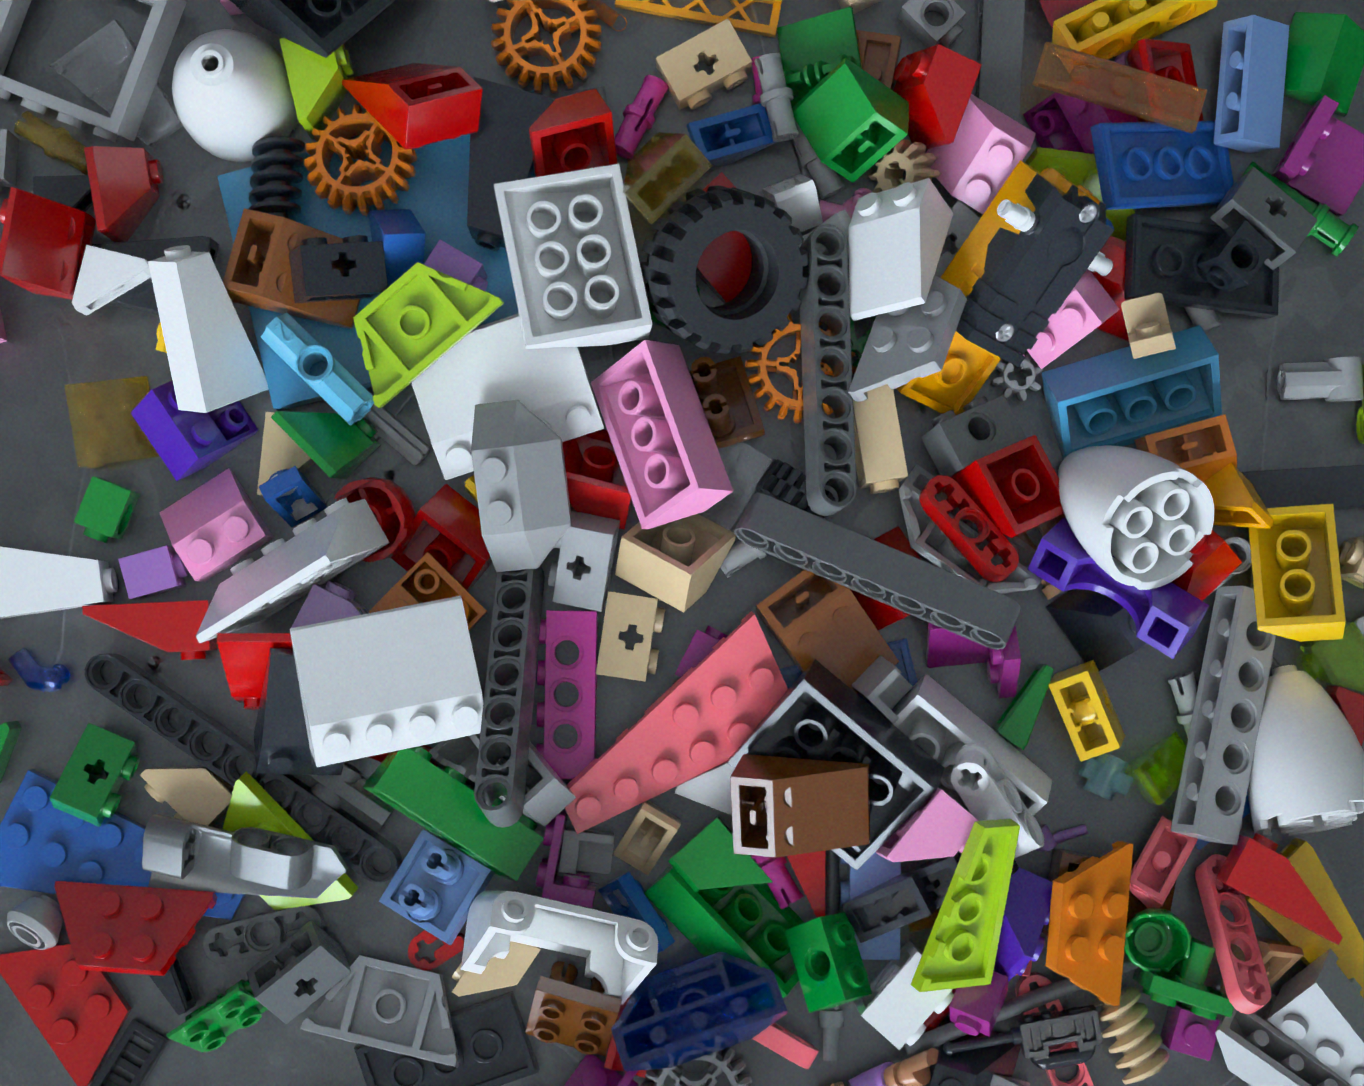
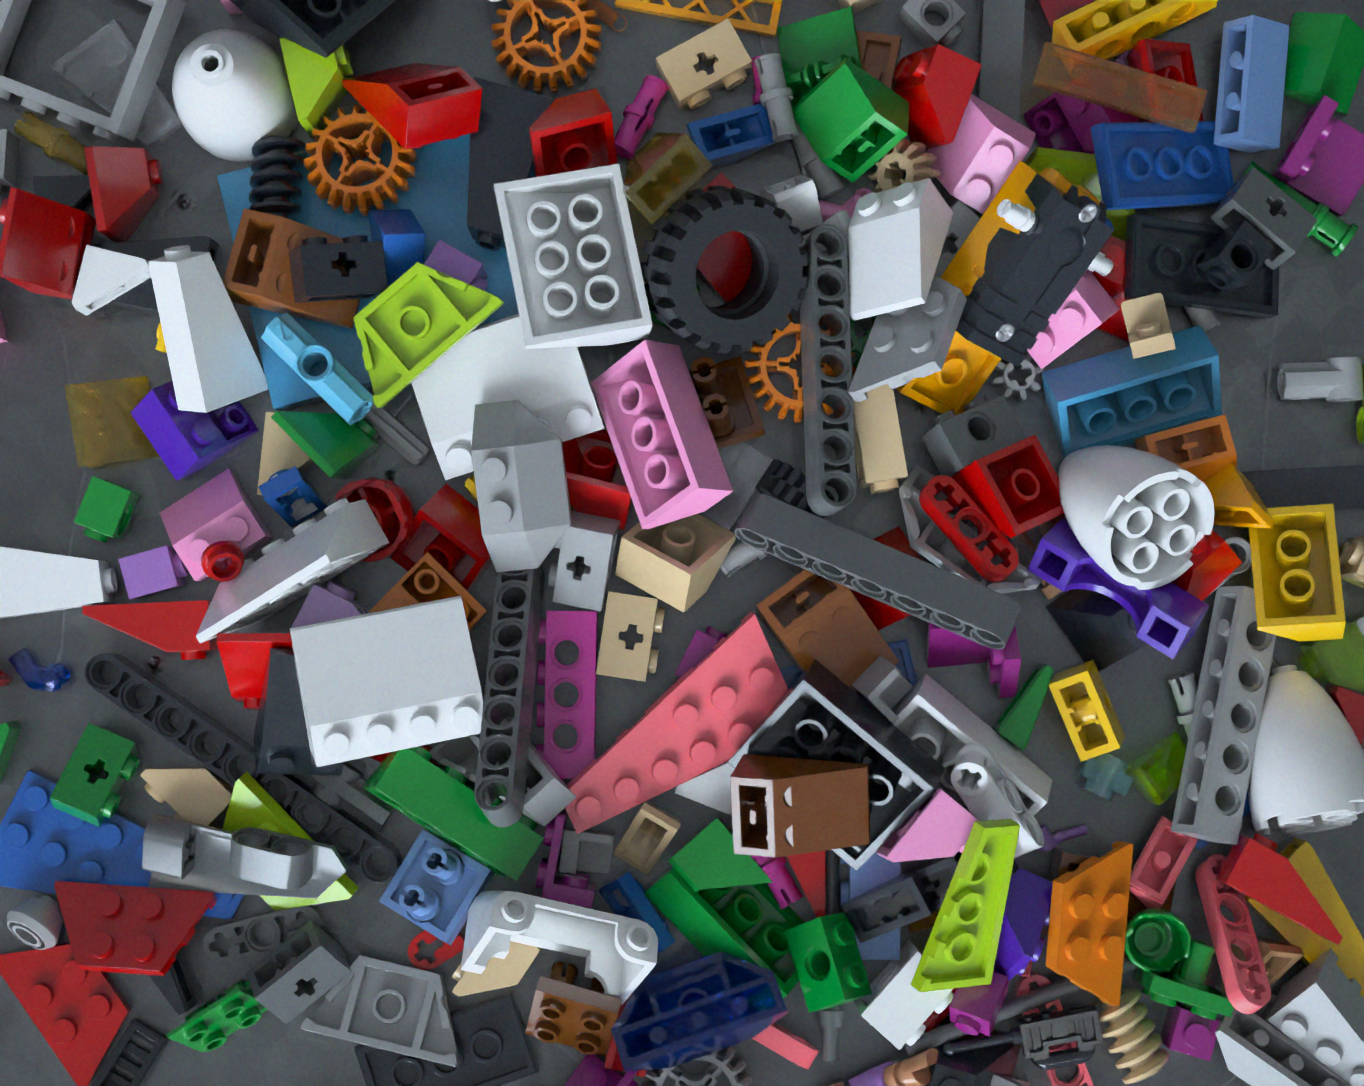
none -> red plate [201,541,244,582]

